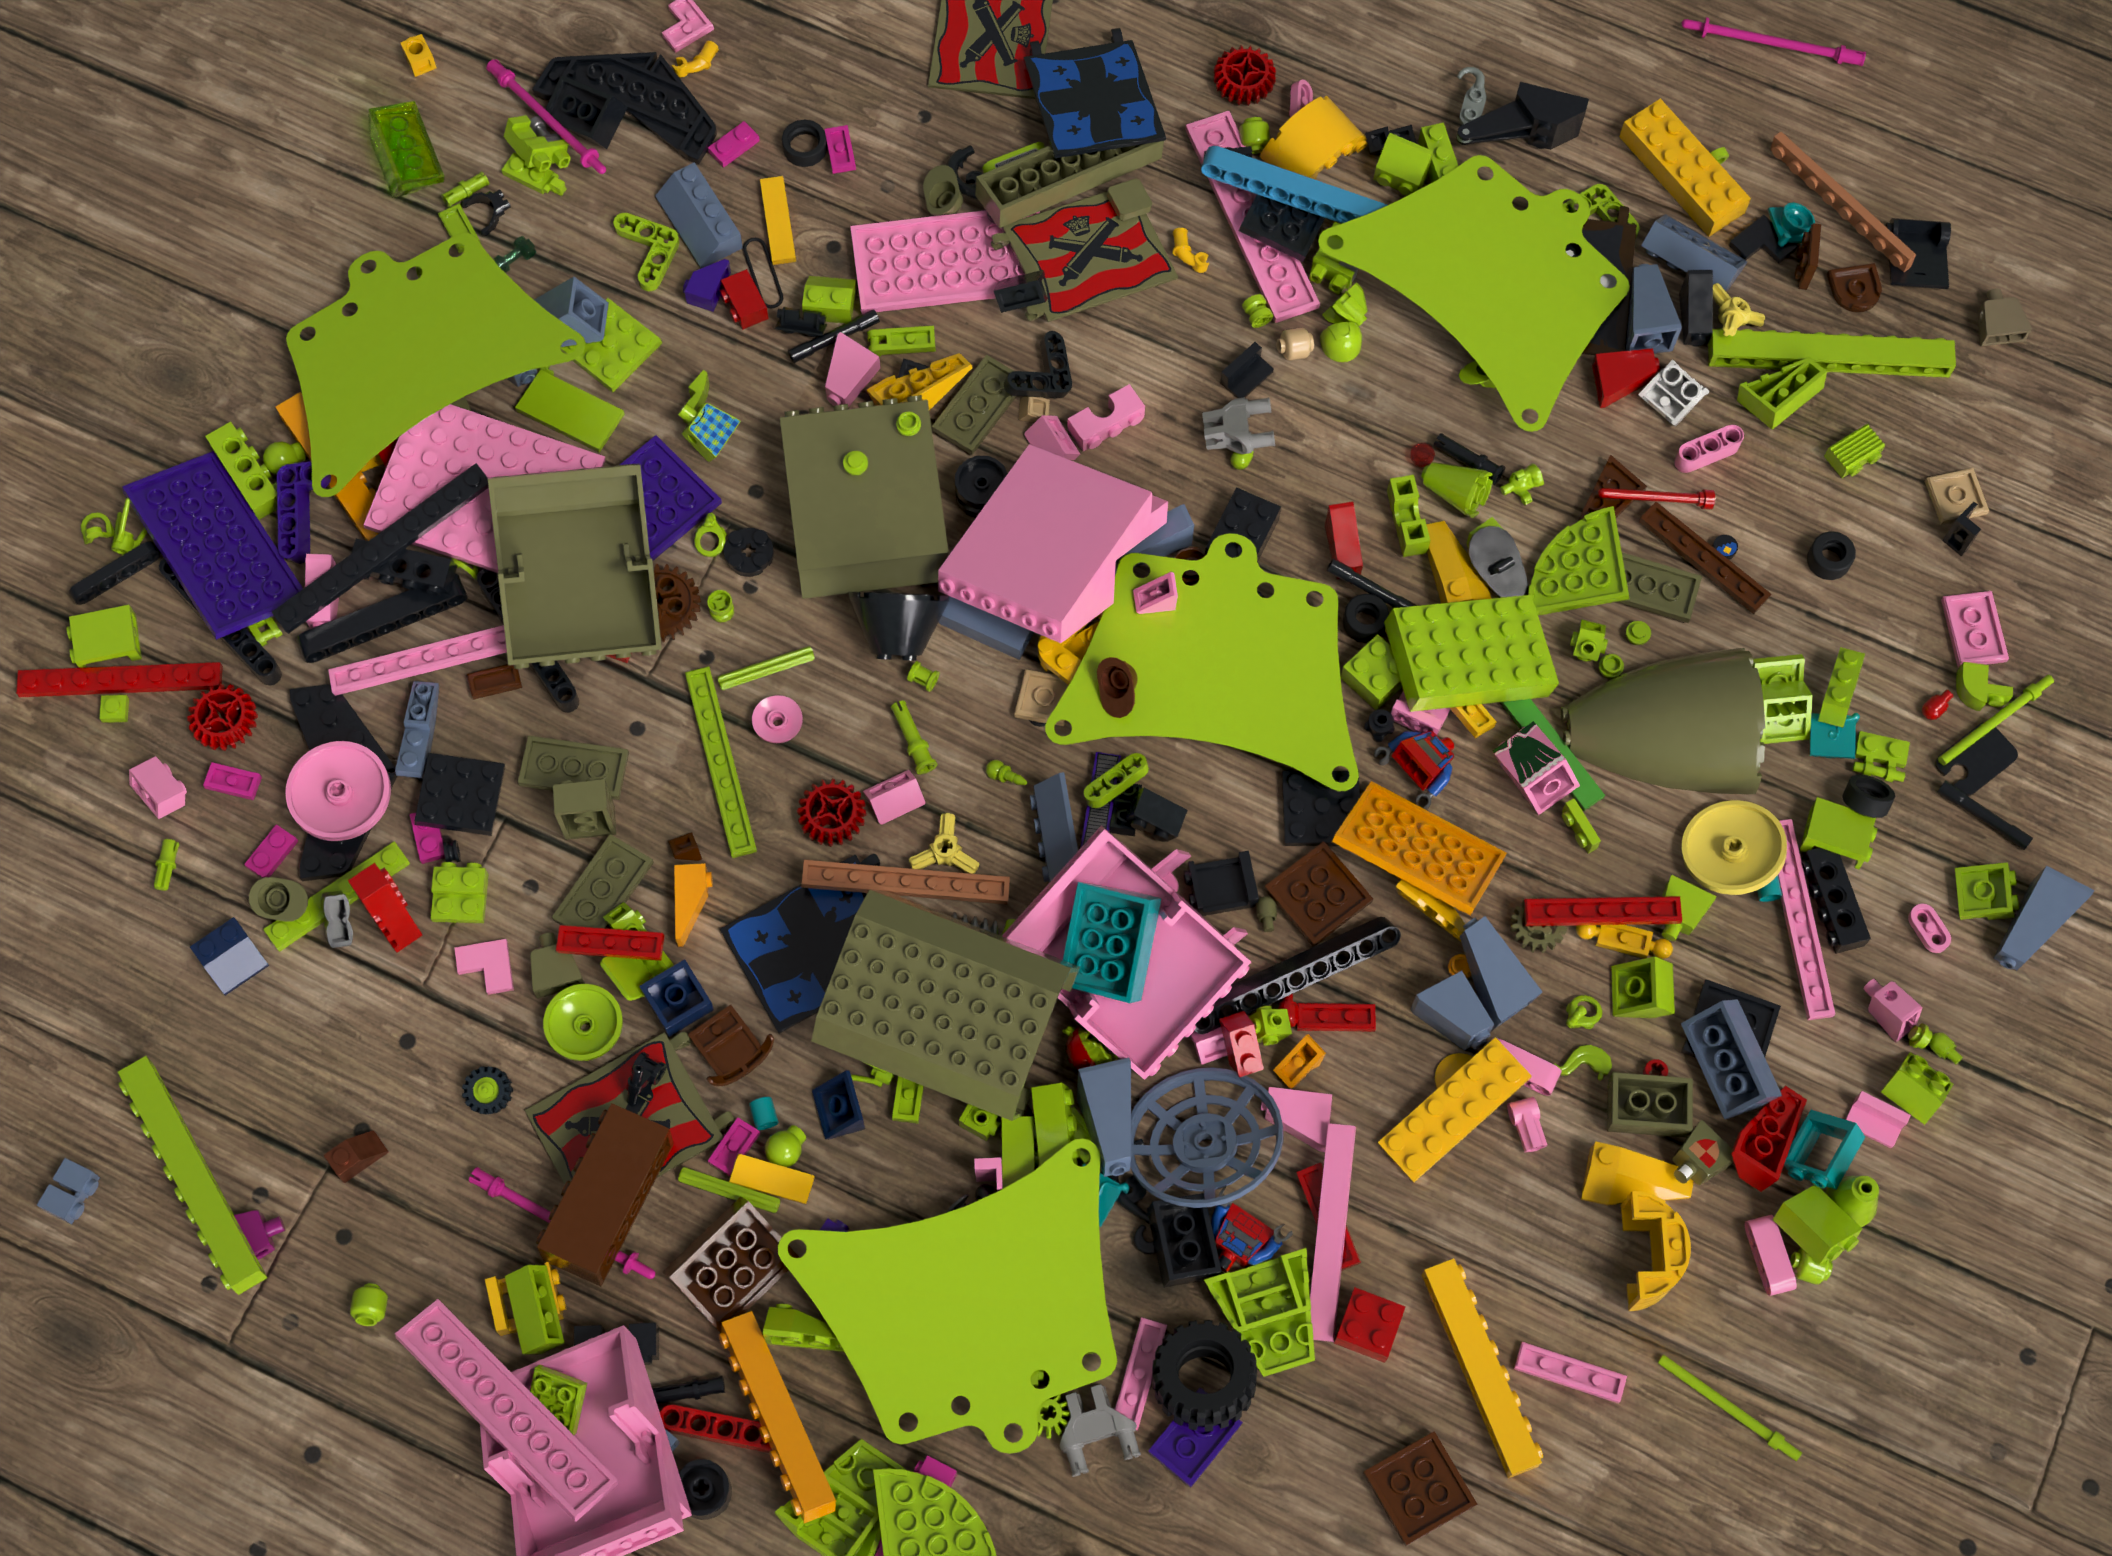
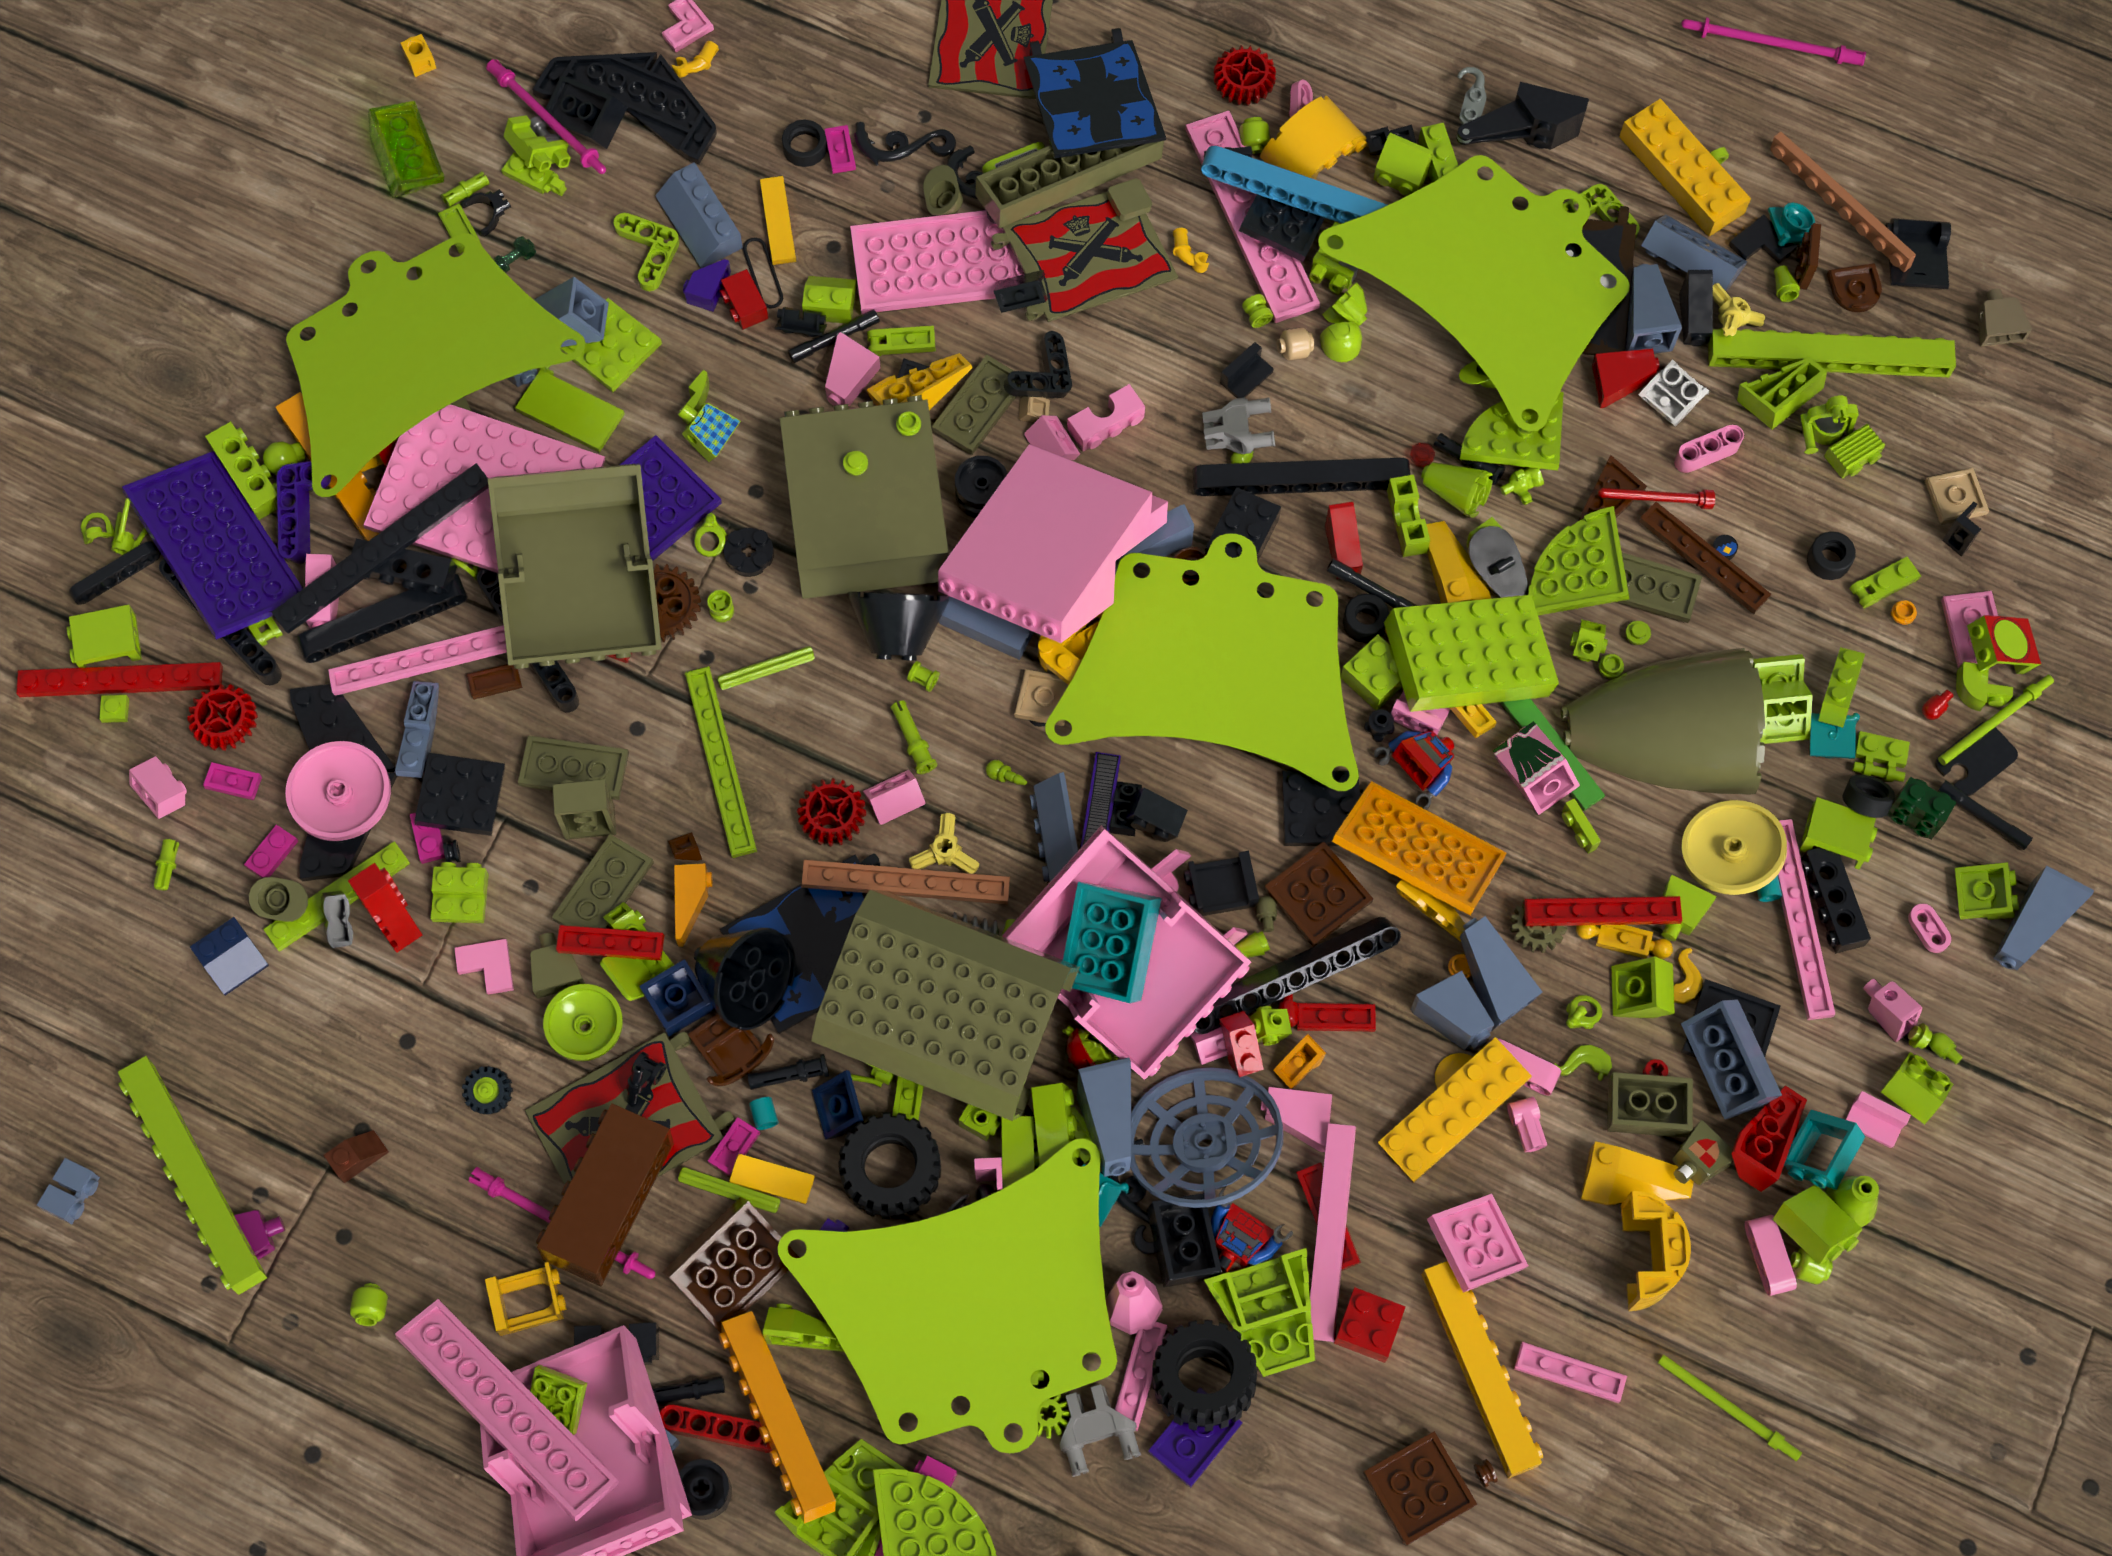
lime brick [505,1265,564,1354] -> none
dark pink plate [708,121,760,168] -> none
bright pink dish [752,695,803,743] -> none
lime piece [765,1125,806,1167] -> none
lime beam [1084,753,1149,808] -> none
copper piece [1097,657,1138,718] -> none
bright pink slope [1133,572,1178,614] -> none
none -> black cone [694,928,796,1030]
none -> black pin [748,1054,829,1090]
none -> black tyre [838,1112,941,1220]
none -> black plant [854,122,956,166]
none -> bright pink cone [1105,1271,1163,1335]
none -> black beam [1192,458,1411,496]
none -> lime cone [1235,931,1270,958]
none -> bright pink plate [1427,1194,1528,1293]
none -> lime plate [1460,392,1564,471]
none -> reddish brown bush [1474,1459,1498,1488]
none -> yellow piece [1674,948,1703,1004]
none -> lime cone [1774,265,1800,302]
none -> lime piece [1800,395,1859,454]
none -> lime plate [1849,556,1921,609]
none -> dark green brick [1887,777,1957,840]
none -> light orange plate [1891,600,1917,625]
none -> lime panel [1967,615,2041,674]

